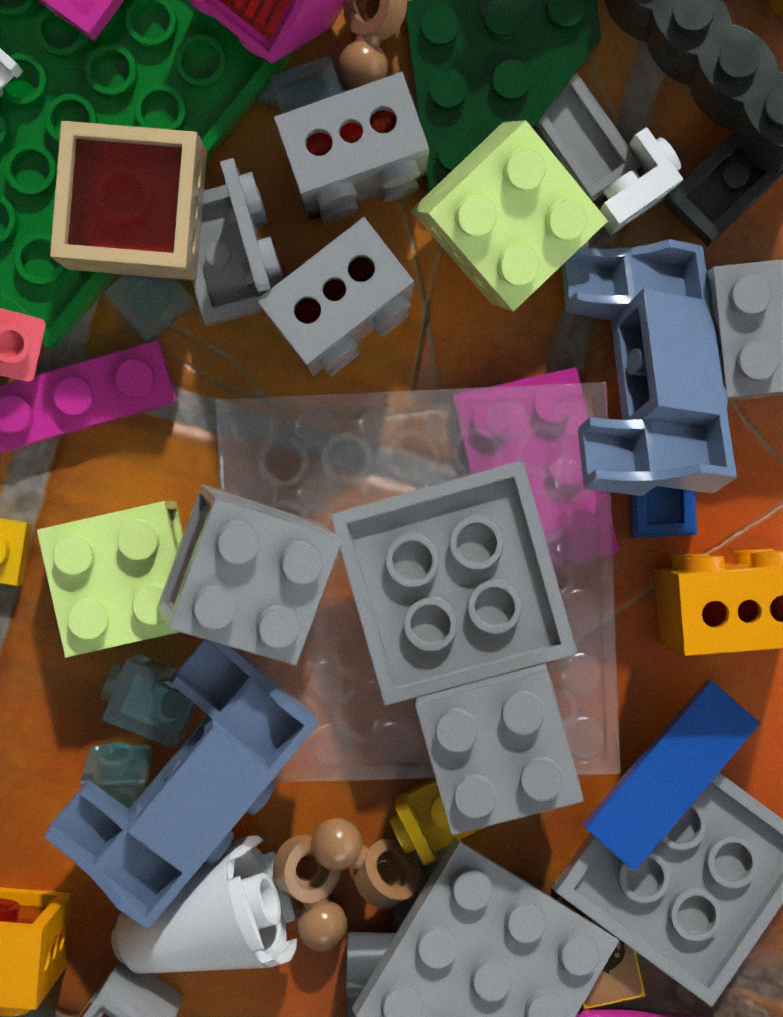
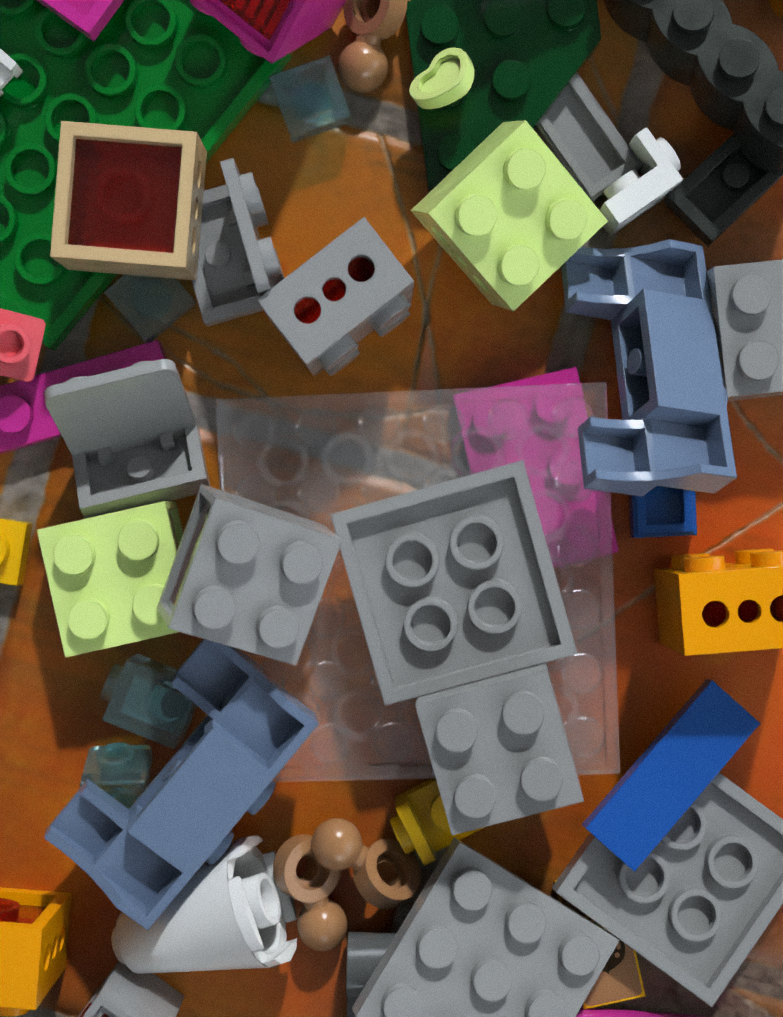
light grey piece [274,72,429,223] -> none
none -> light grey bracket [44,359,211,519]
none -> yellowish green piece [409,47,475,109]

